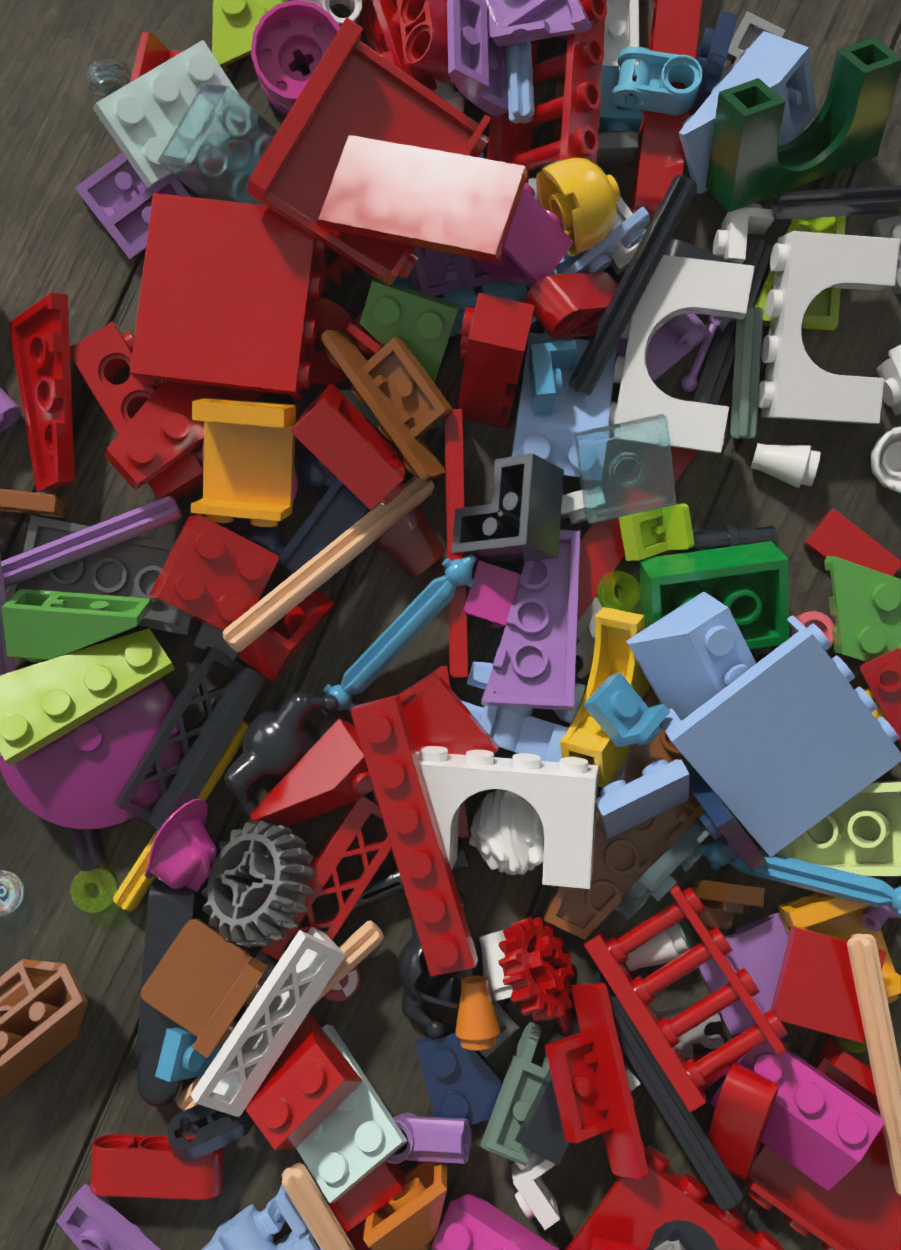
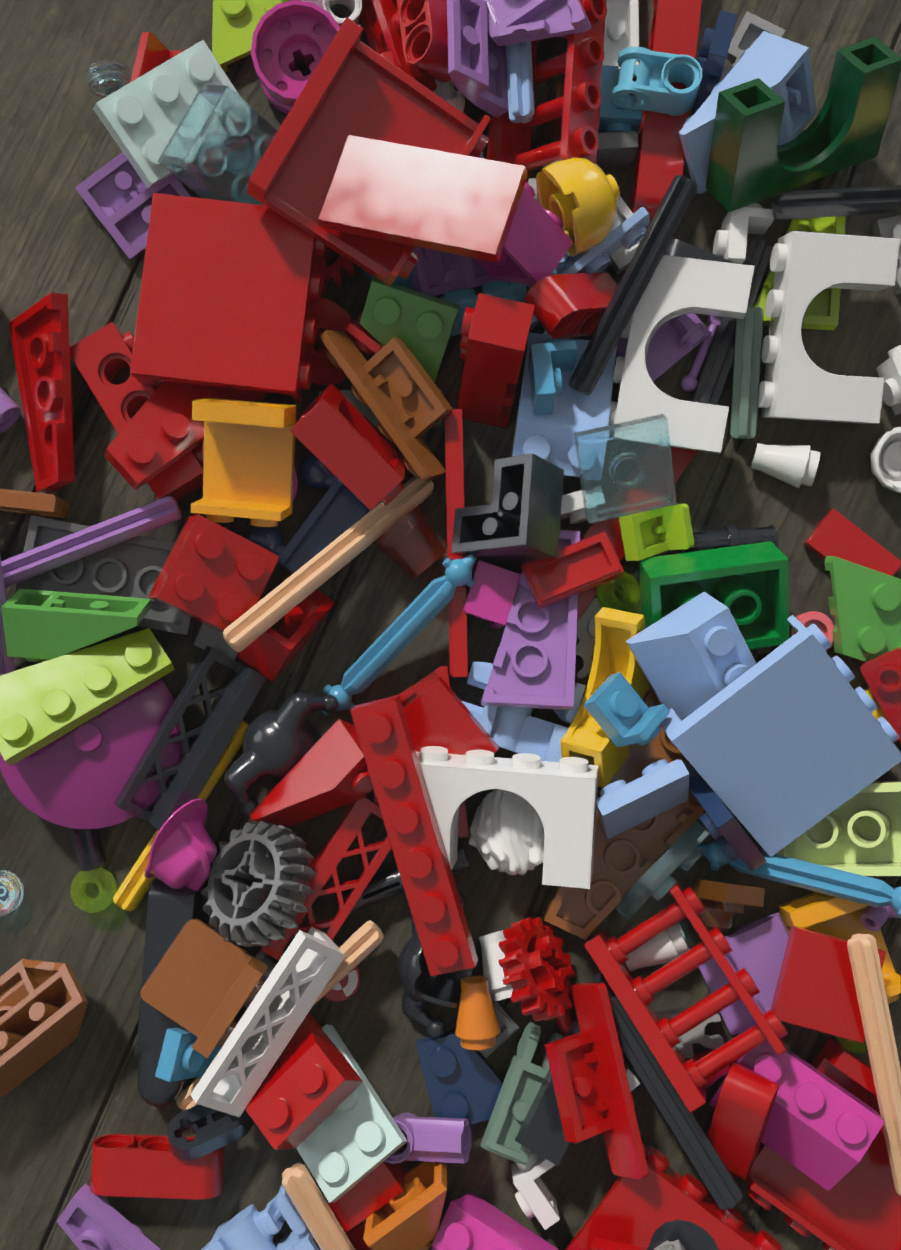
none -> red tile [521,531,624,609]

